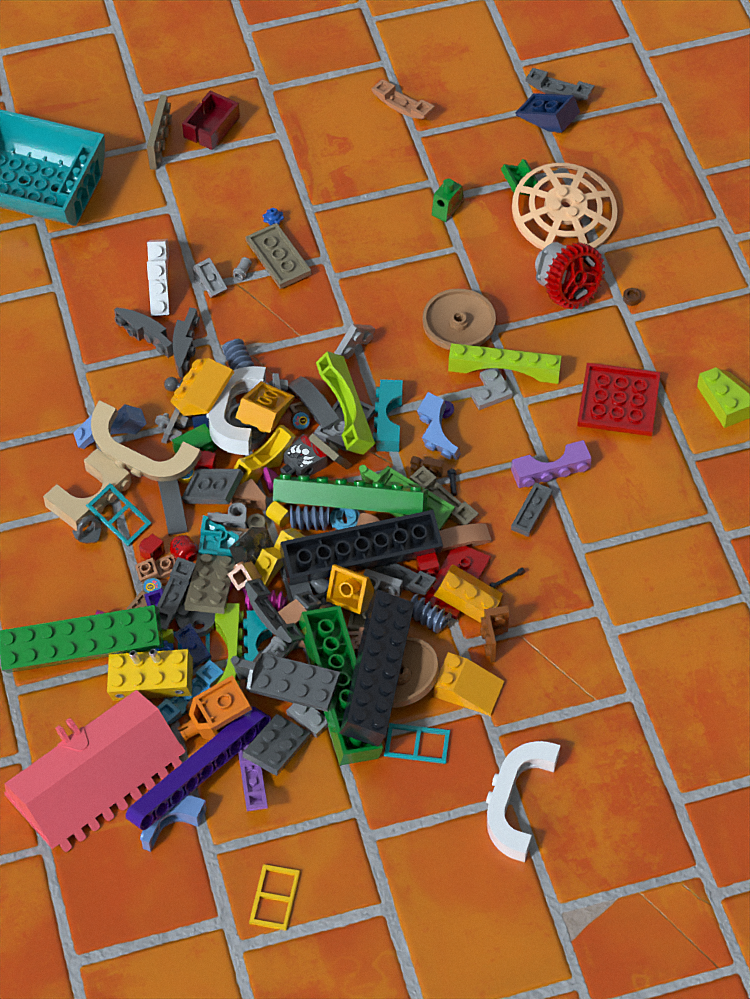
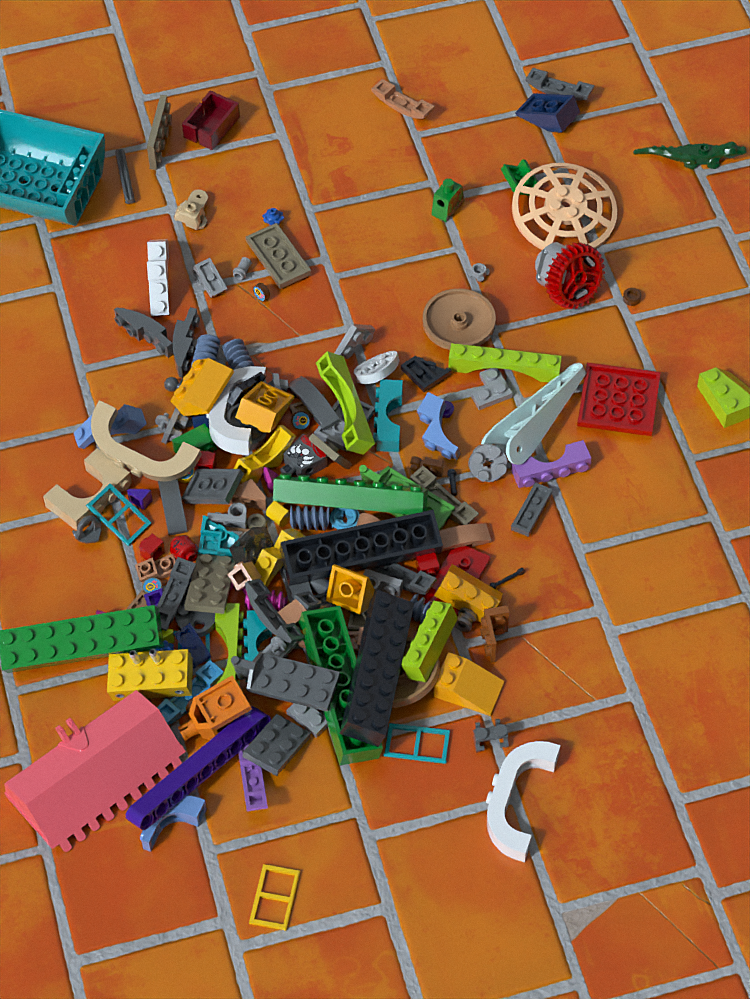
none -> dark grey axle [115,149,135,204]
none -> dark purple slope [127,489,153,510]
none -> tan piece [174,189,208,230]
none -> sand blue piece [191,334,221,368]
none -> black wing [227,372,267,406]
none -> reddish brown tile [253,283,270,302]
none -> white piece [354,351,400,384]
none -> black wing [401,356,452,392]
none -> lime brick [401,601,458,682]
none -> flat silver wheel [454,608,477,632]
none -> light grey plate [468,263,490,282]
none -> light grey plate [468,443,507,482]
none -> dark grey piece [473,719,509,752]
none -> light aqua piece [481,363,586,465]
none -> dark green animal [633,142,747,170]

